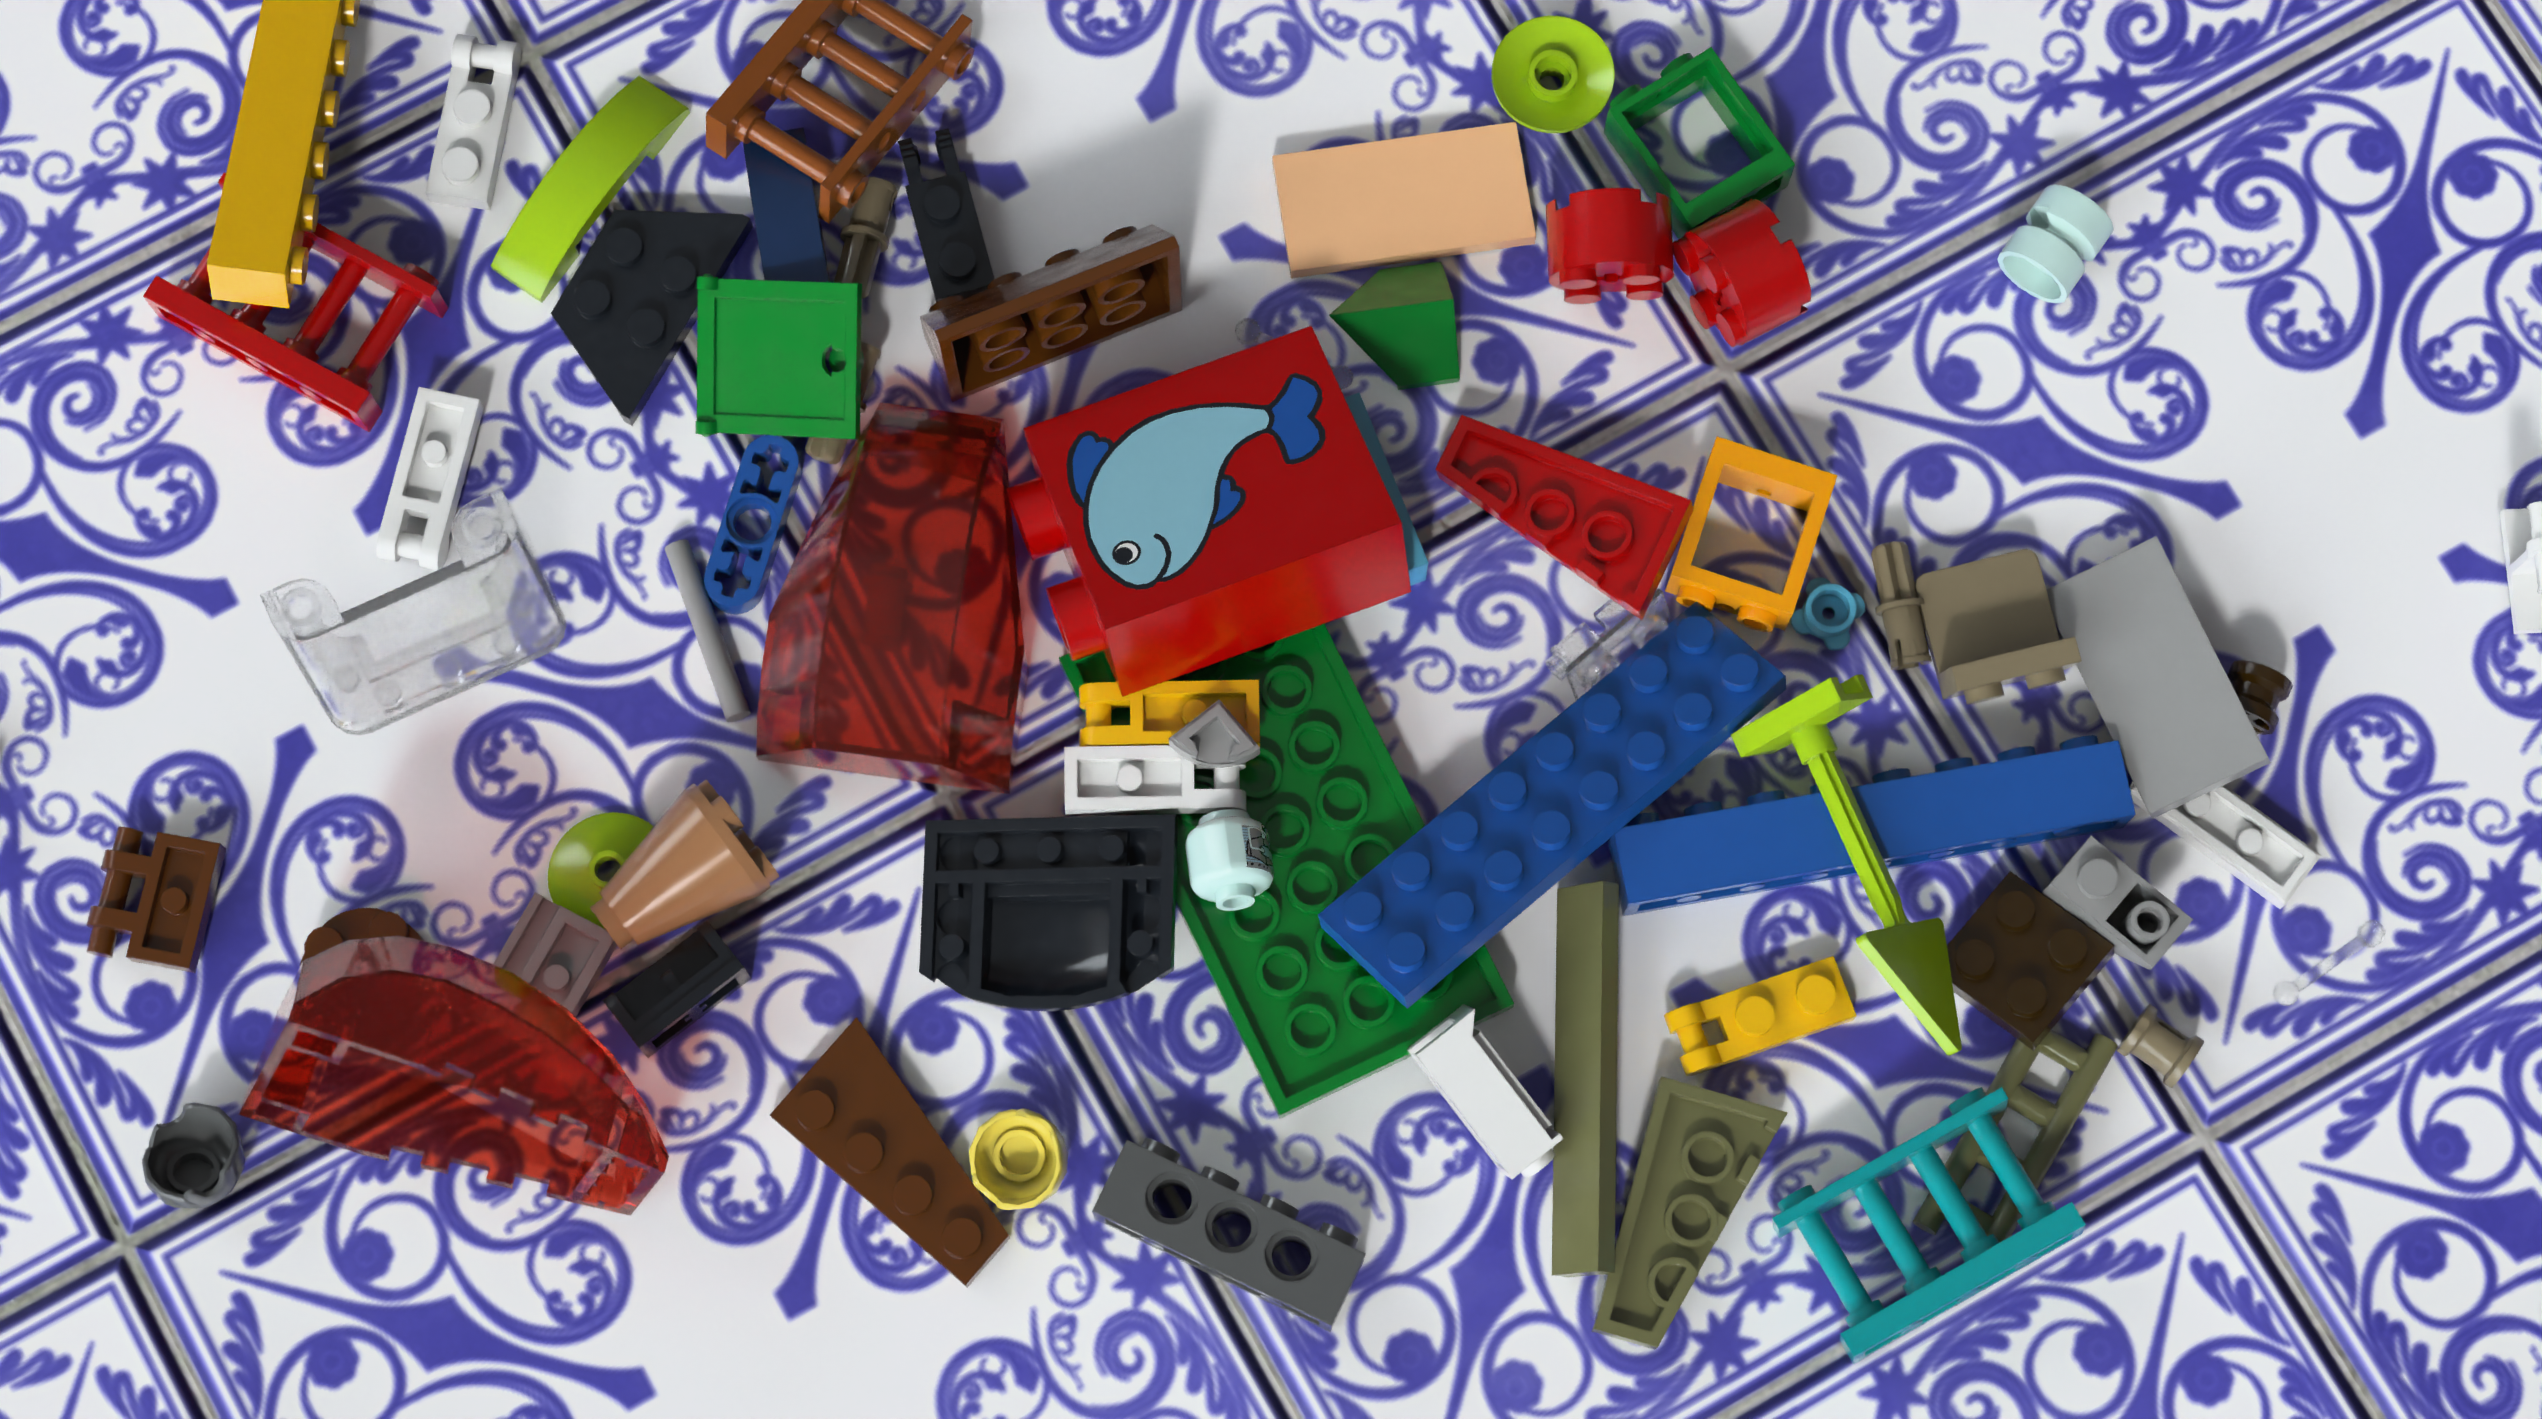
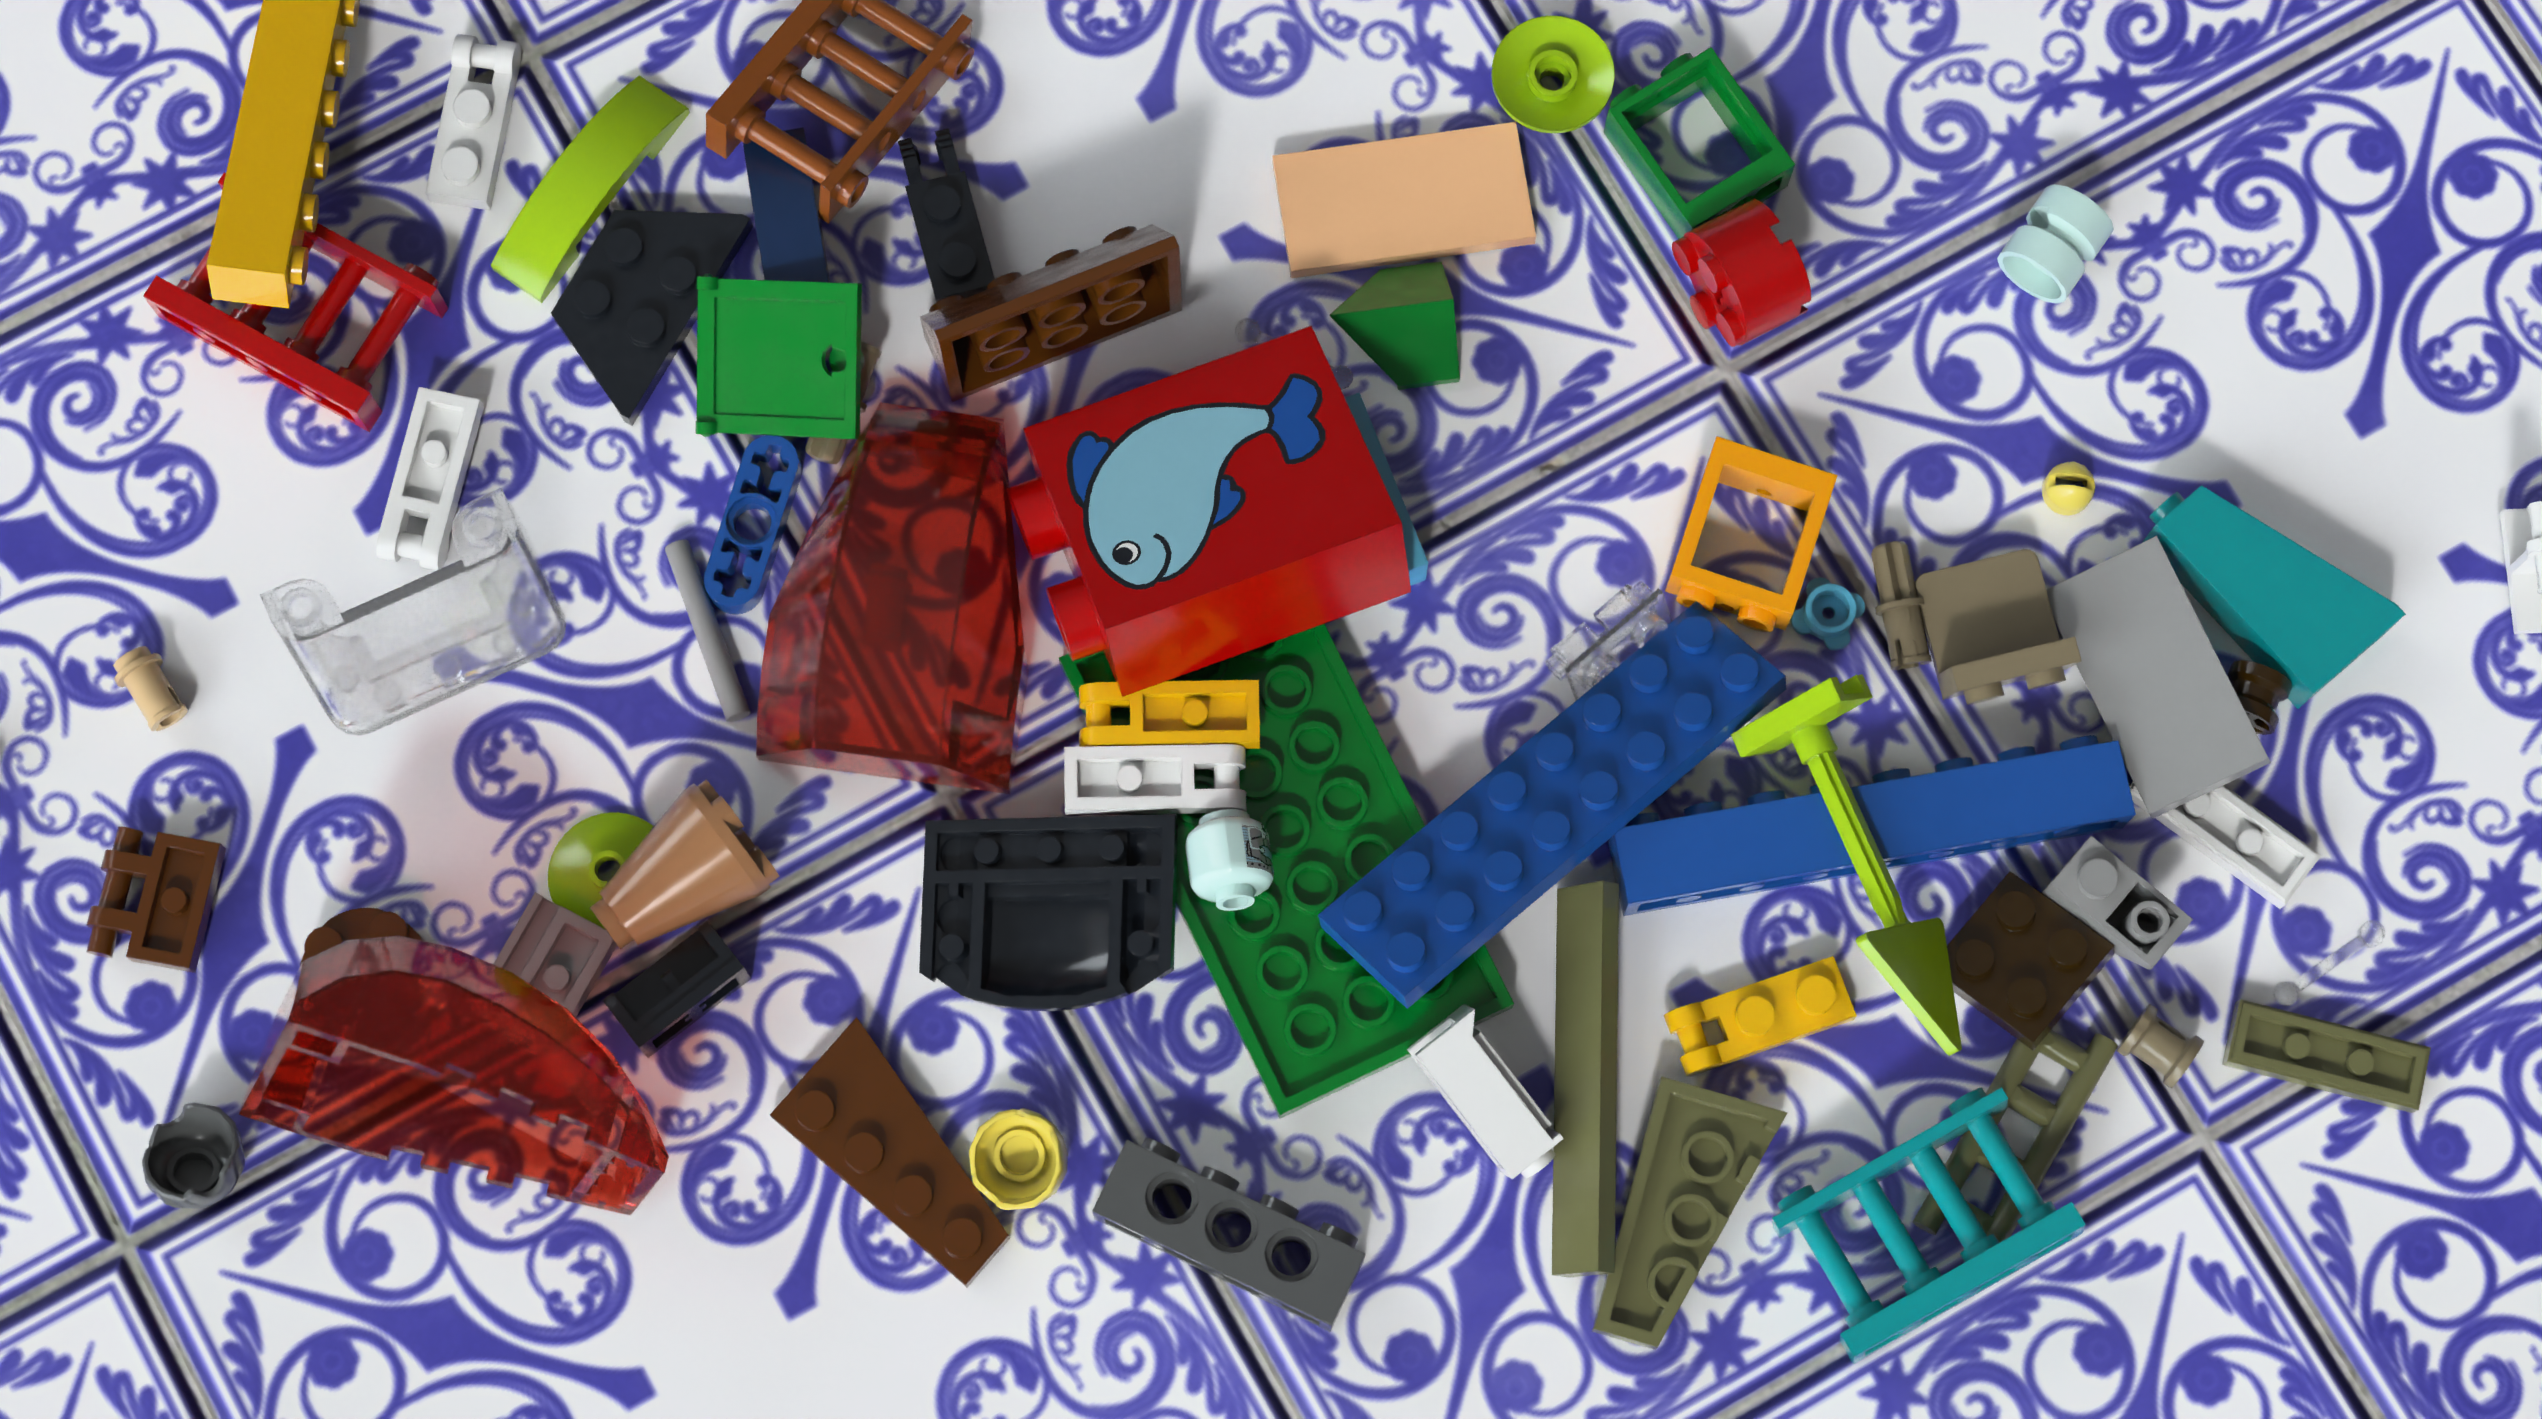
dark tan axle [834,177,898,299] -> none
light grey tile [1169,700,1260,768] -> none
red wing [1435,415,1694,620] -> none
red brick [1546,188,1674,304] -> none
none -> tan pin [113,646,188,731]
none -> light yellow hinge [2042,461,2095,516]
none -> teal slope [2143,485,2406,709]
none -> olive tile [2222,999,2431,1113]

